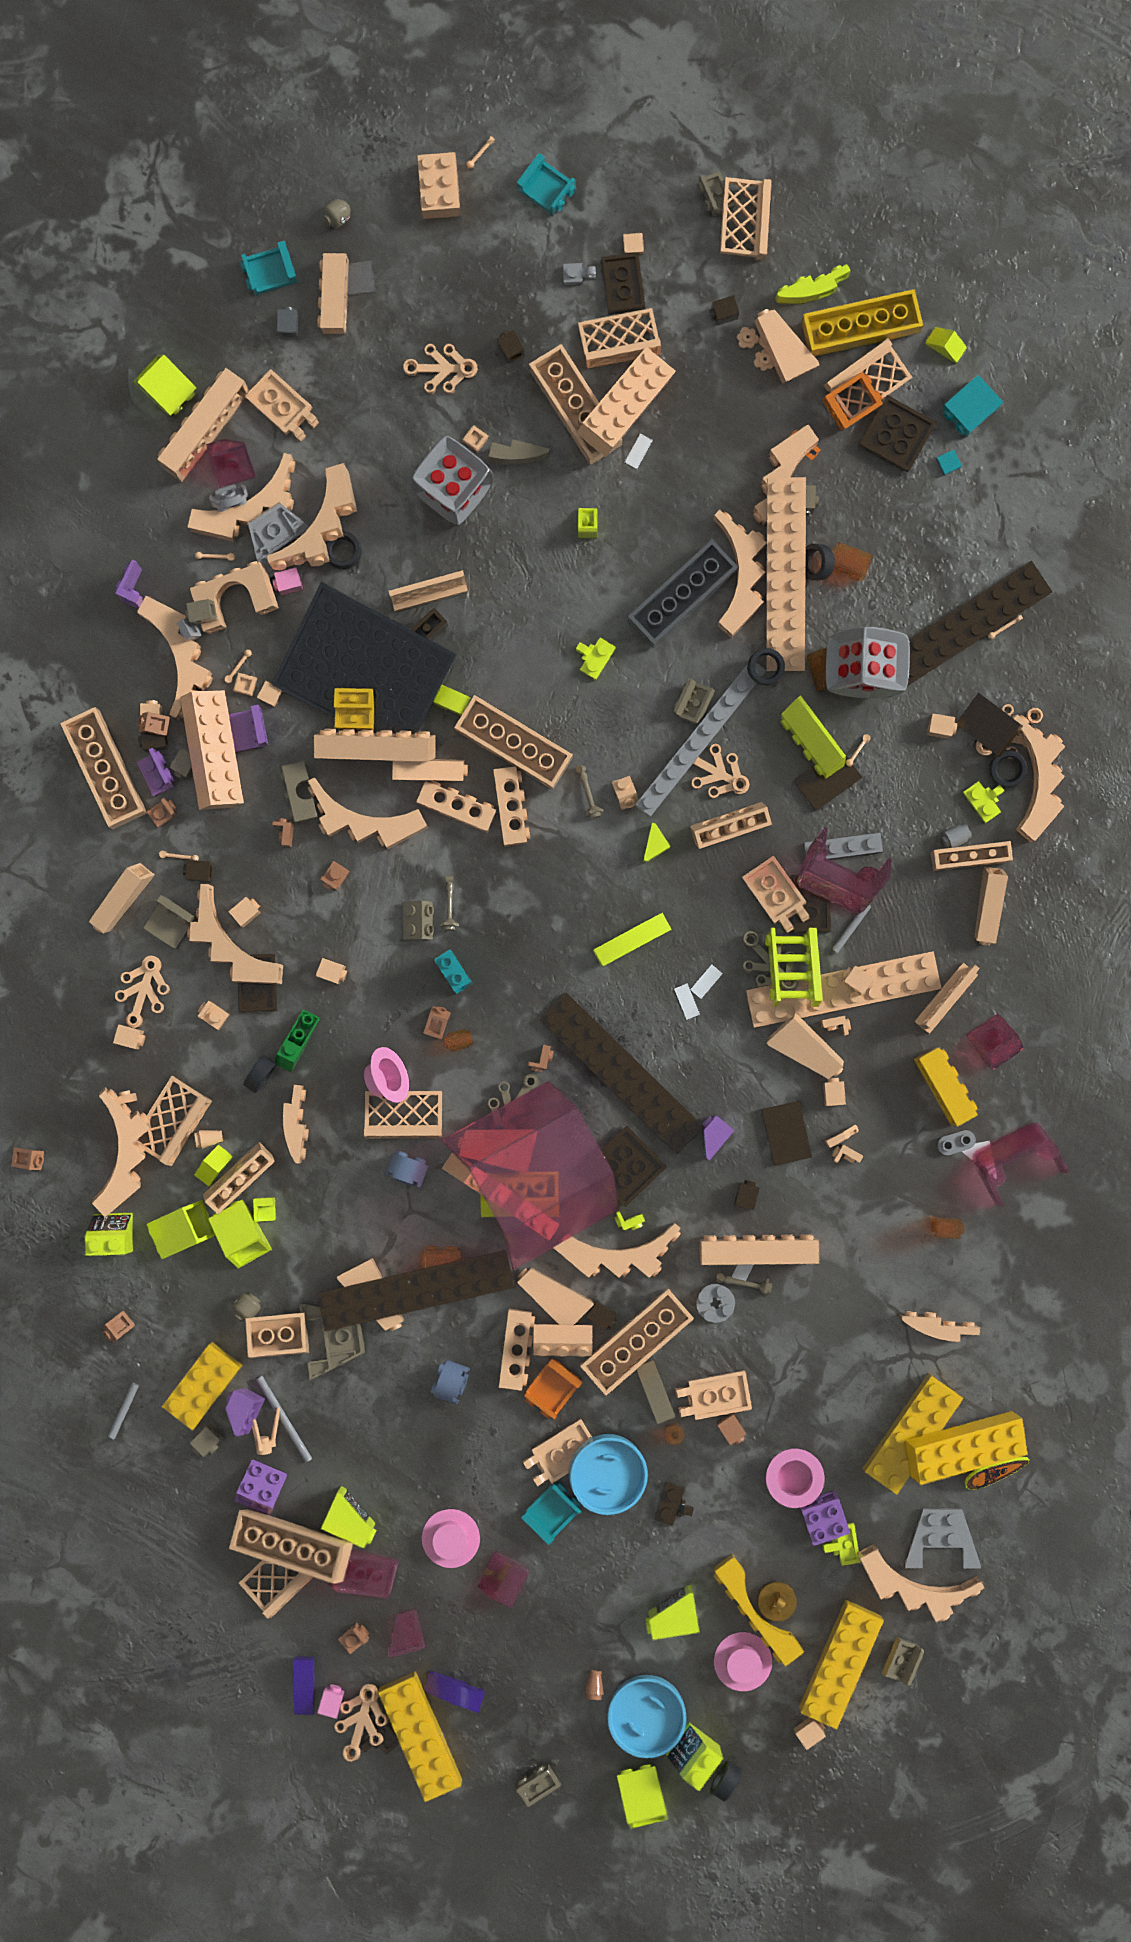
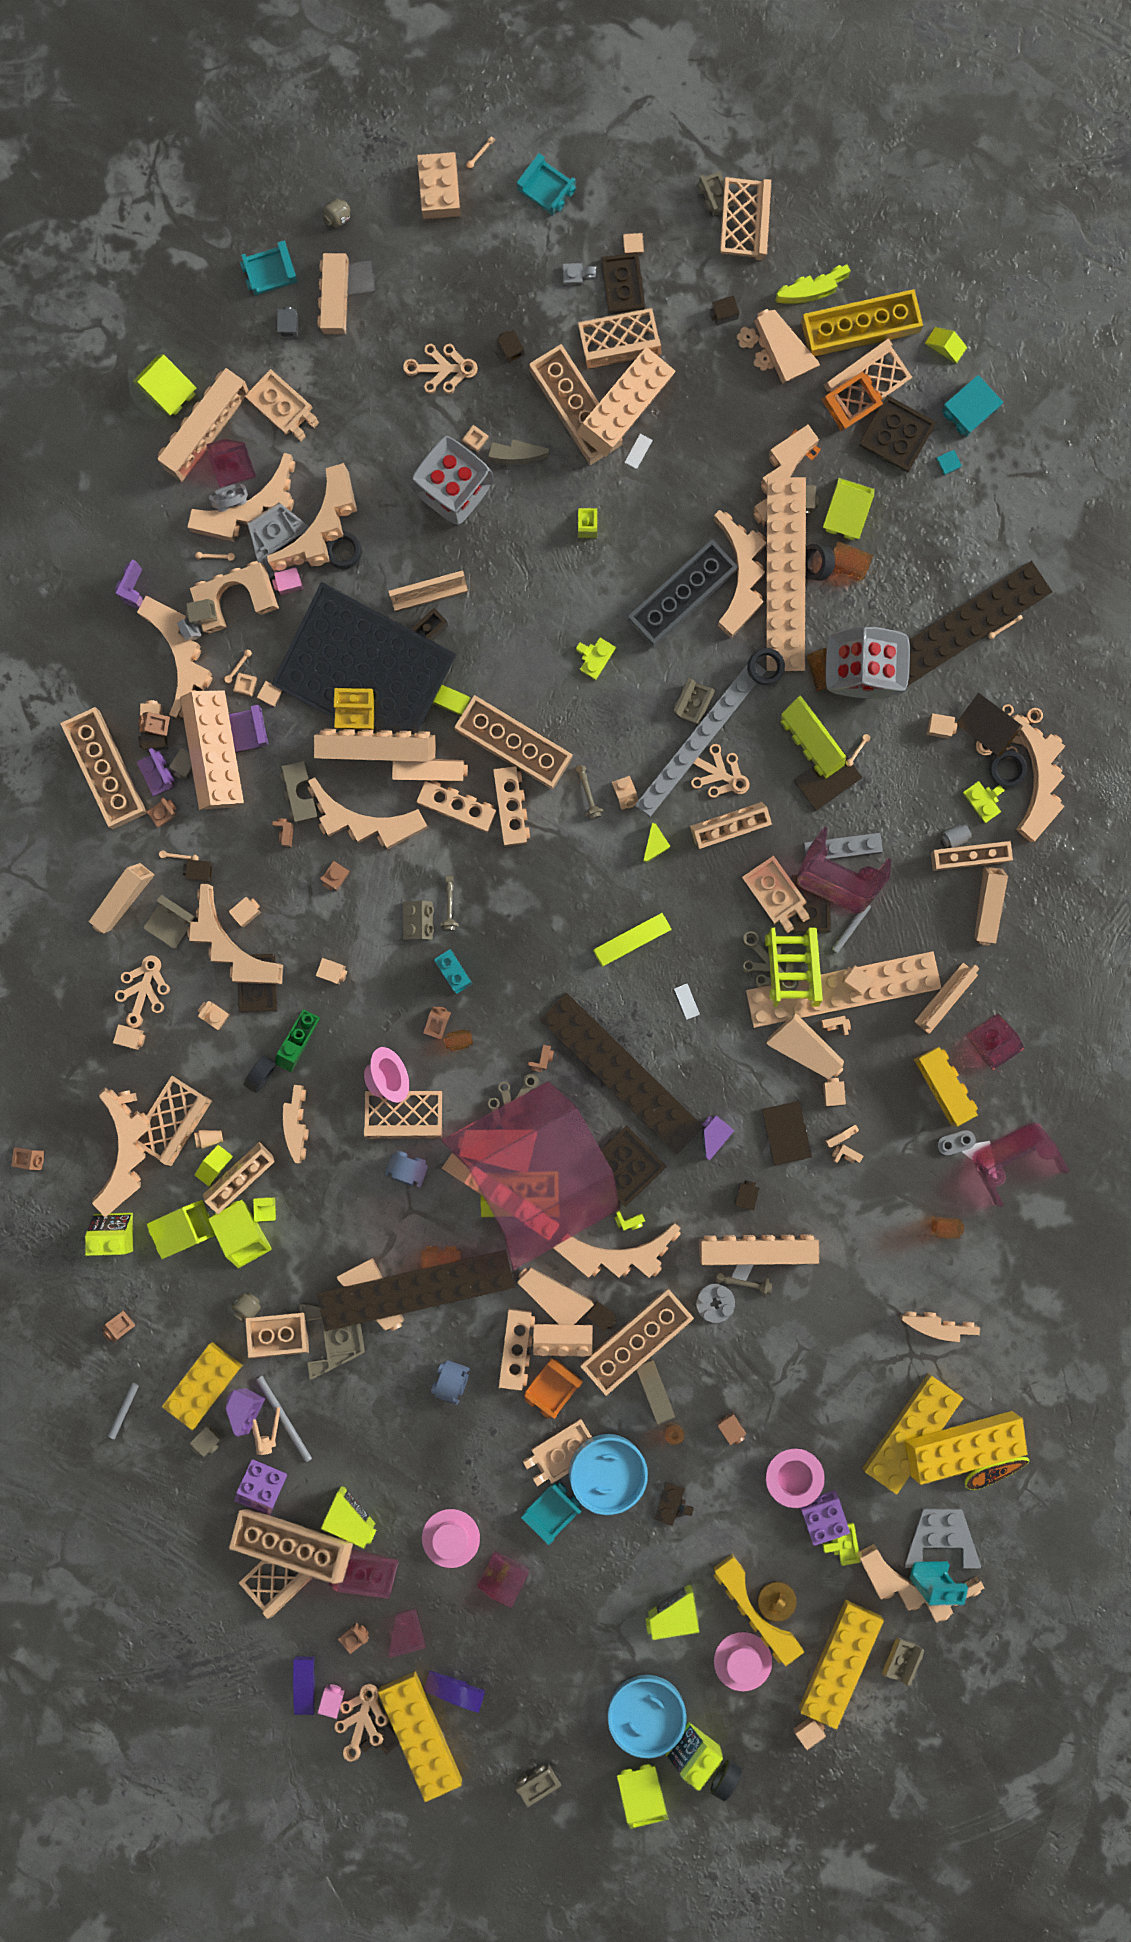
nougat cone [584,1670,604,1700] -> none
light nougat tile [675,1370,752,1420] -> none
white sticker [690,965,723,999] -> none
none -> neon yellow slope [823,478,874,540]
none -> teal panel [910,1561,969,1606]

